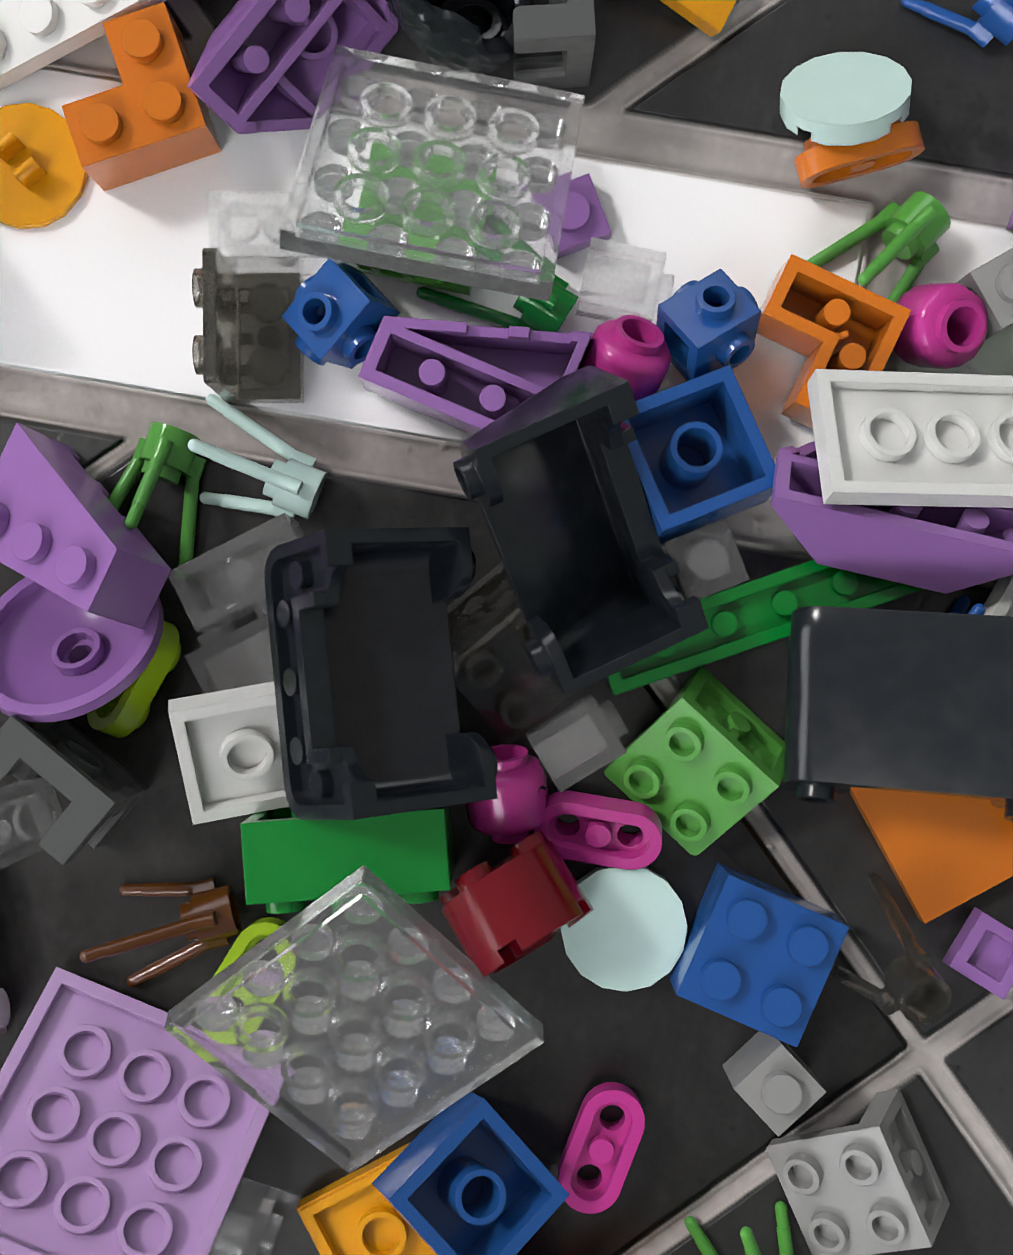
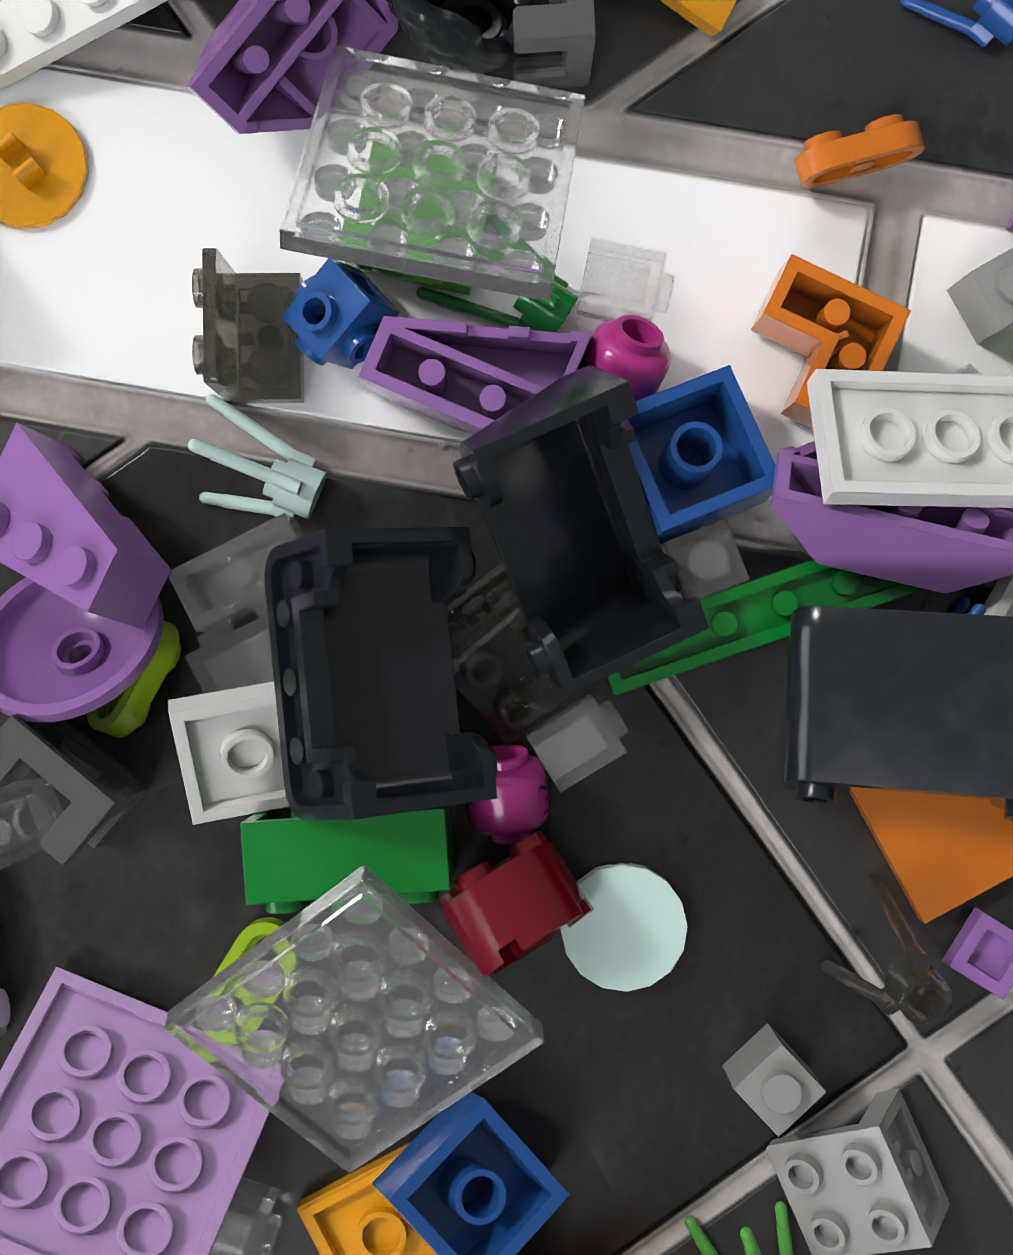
orange brick [61,2,222,192] -> none
reddish brown plant [80,877,242,987] -> none
bright green plant [108,422,207,585] -> none
clear brick [209,191,349,276] -> none
medium lavender plate [530,173,612,261] -> none
dark pink plate [534,791,662,870] -> none
dark pink plate [557,1082,645,1214] -> none
bright green bracket [605,666,785,856] -> none
blue brick [656,268,761,381] -> none
blue brick [668,862,849,1047] -> none
light aqua tile [780,52,912,146] -> none
bright green plant [806,191,951,303] -> none
dark pink head [893,283,988,369] -> none

